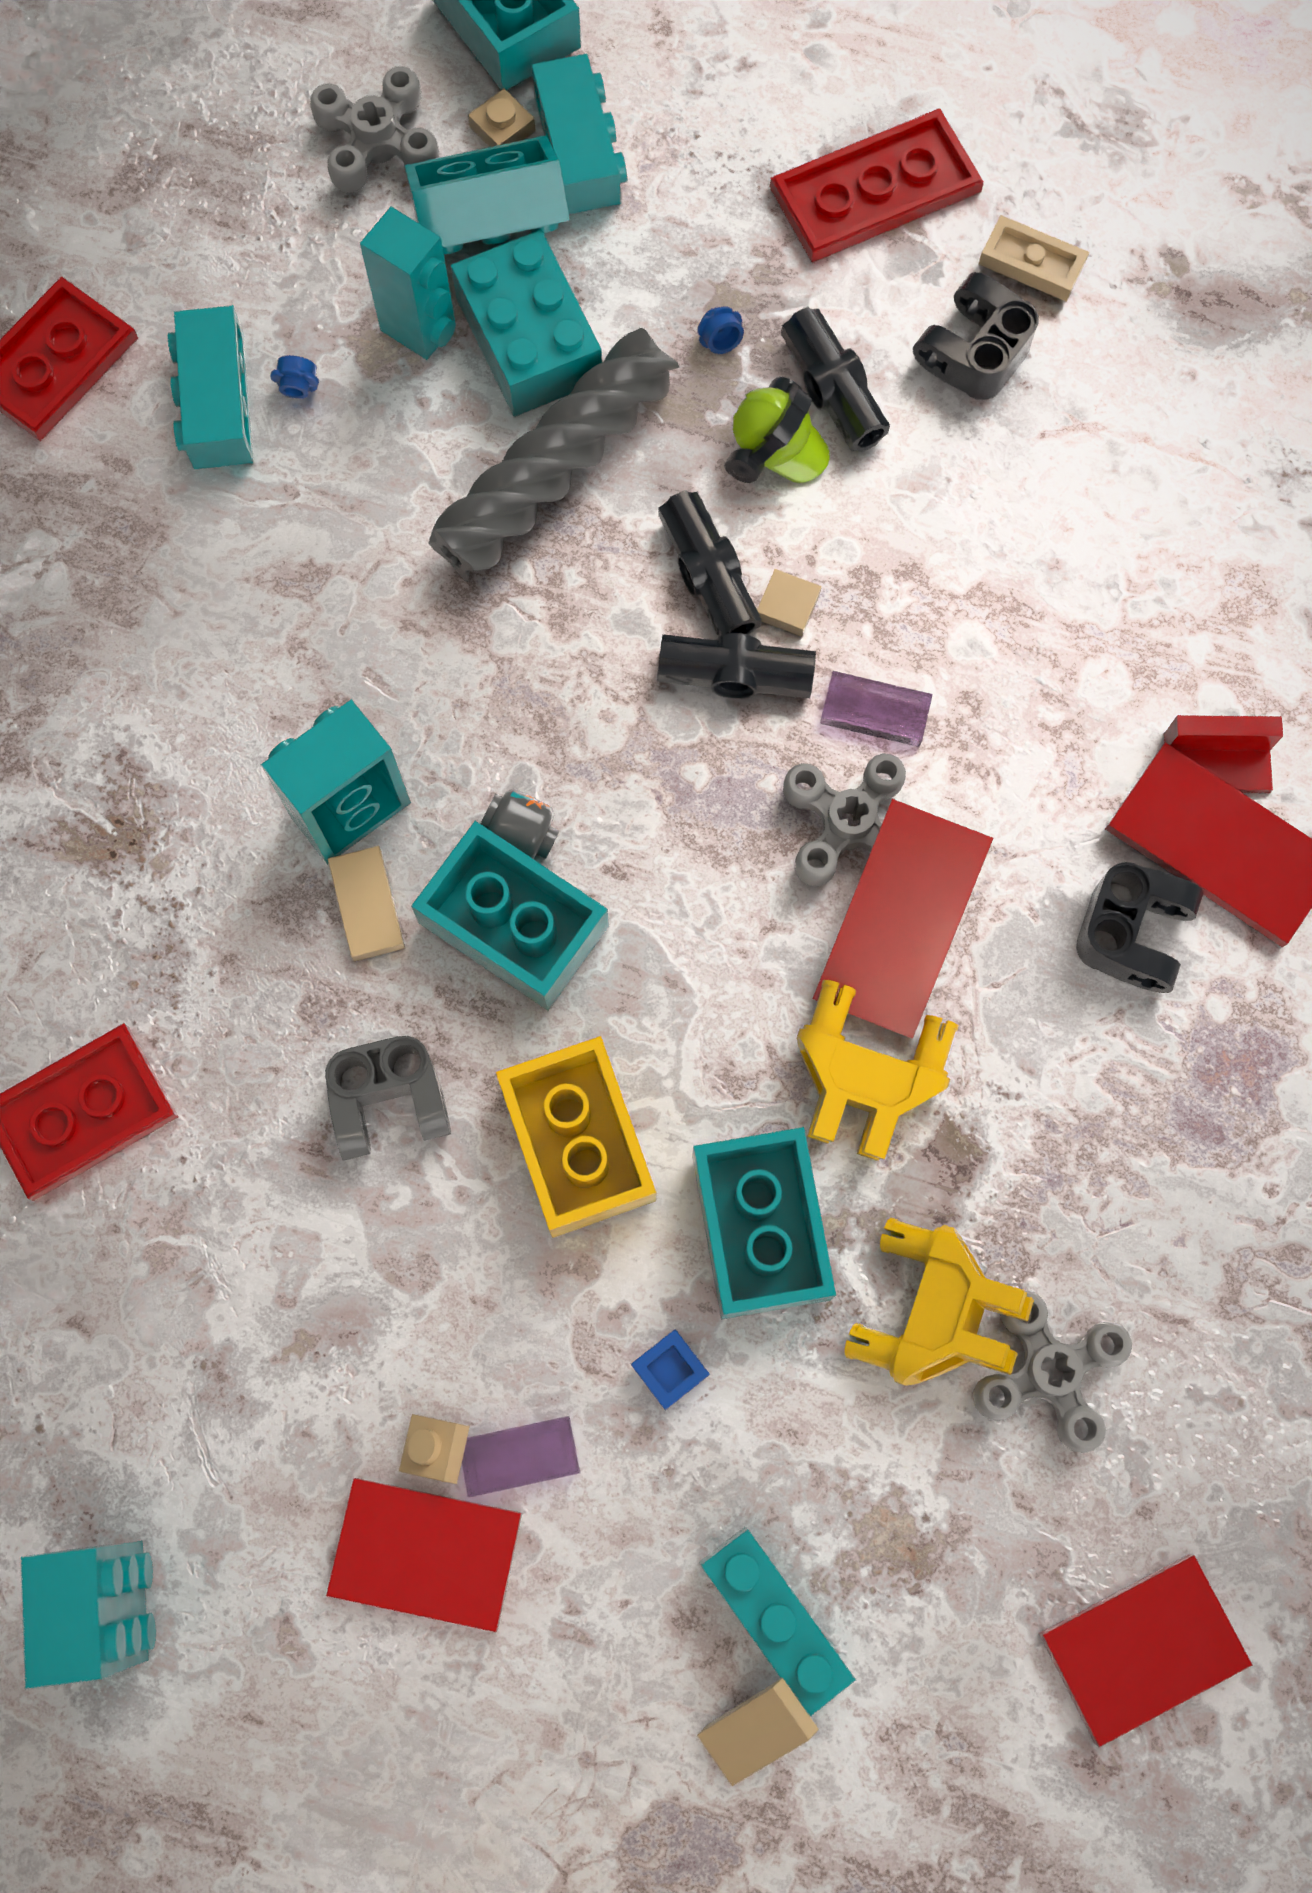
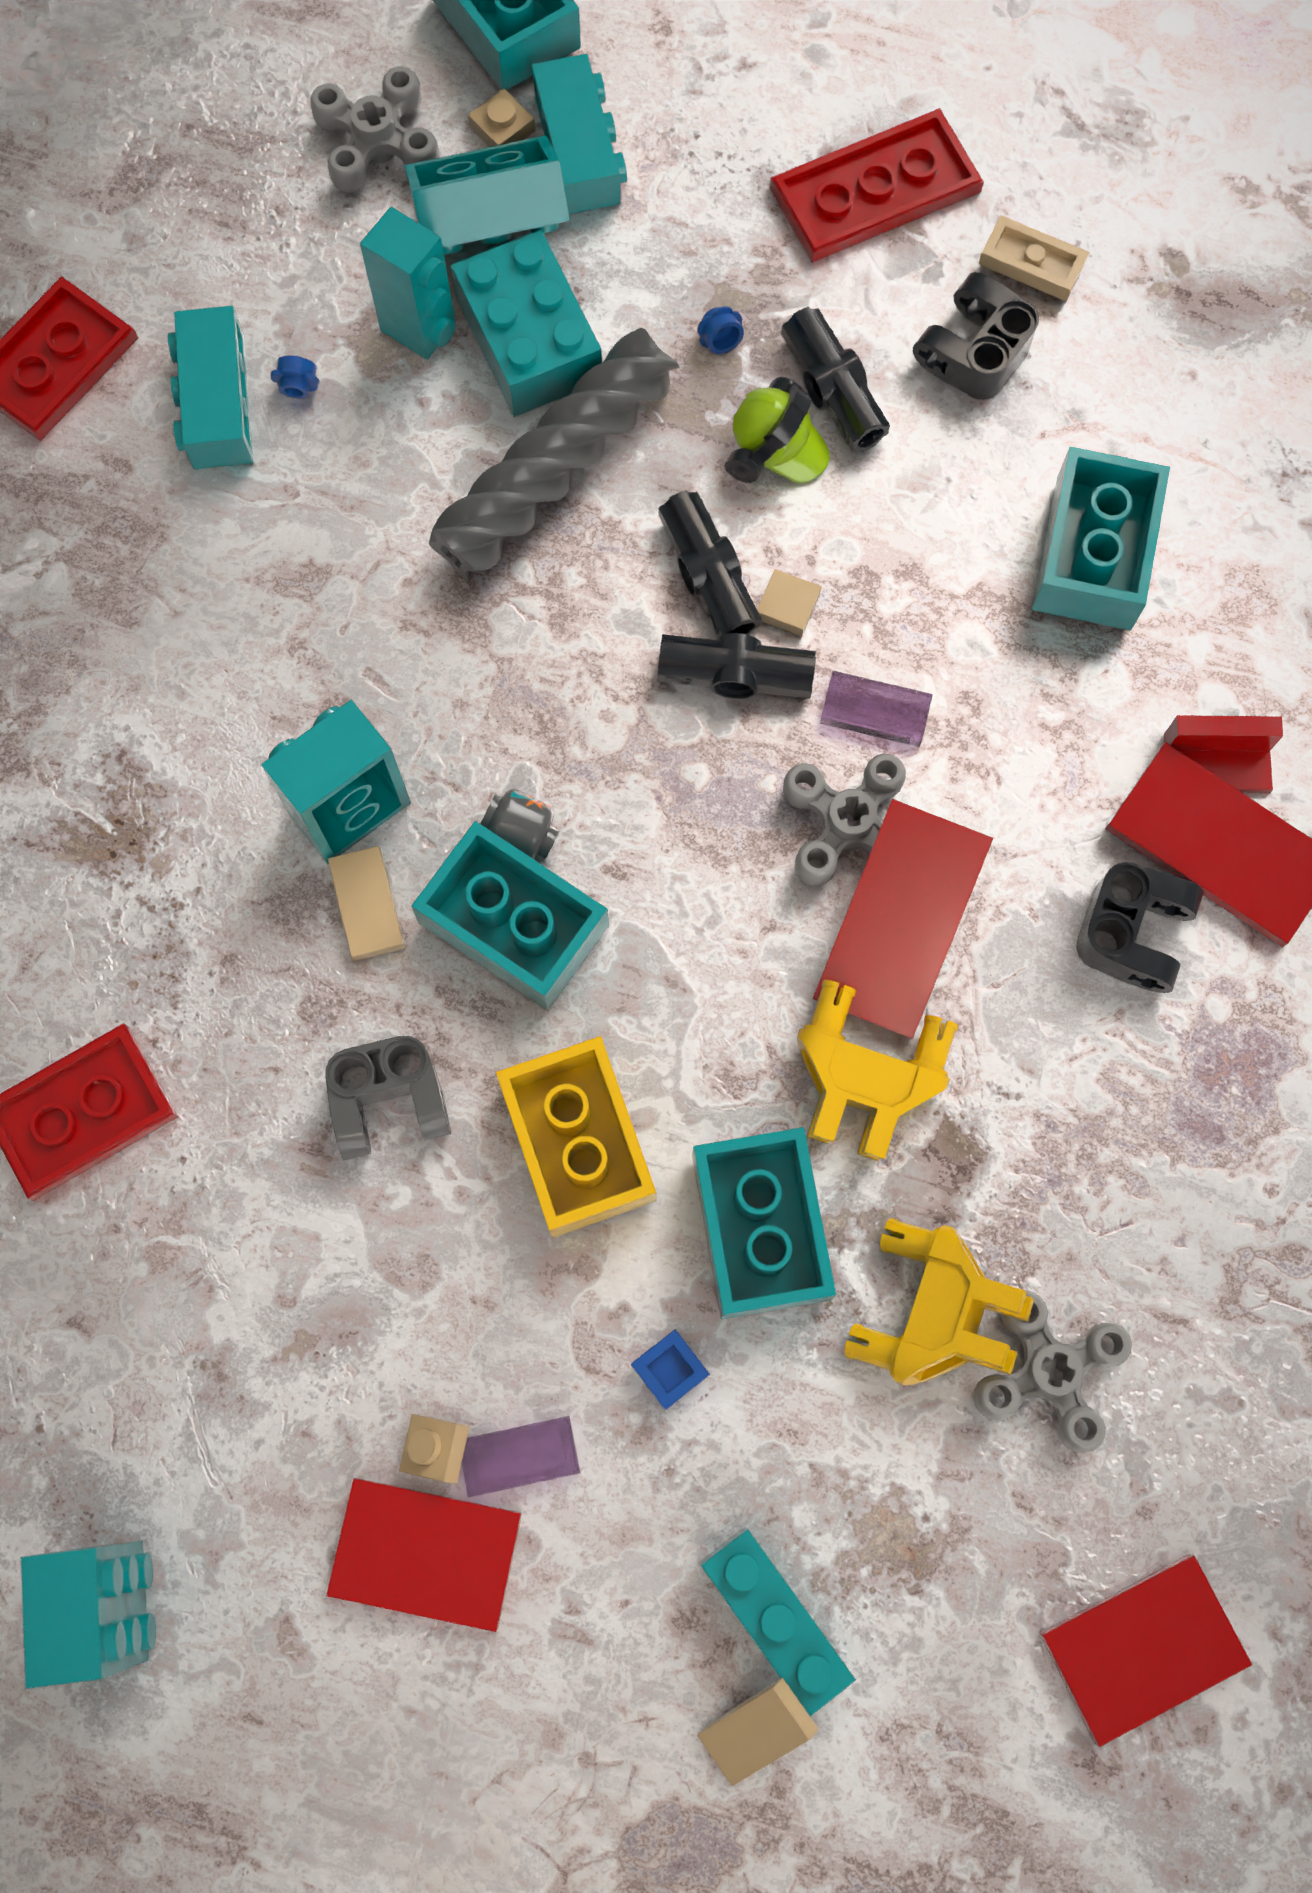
none -> teal brick [1031,446,1171,630]

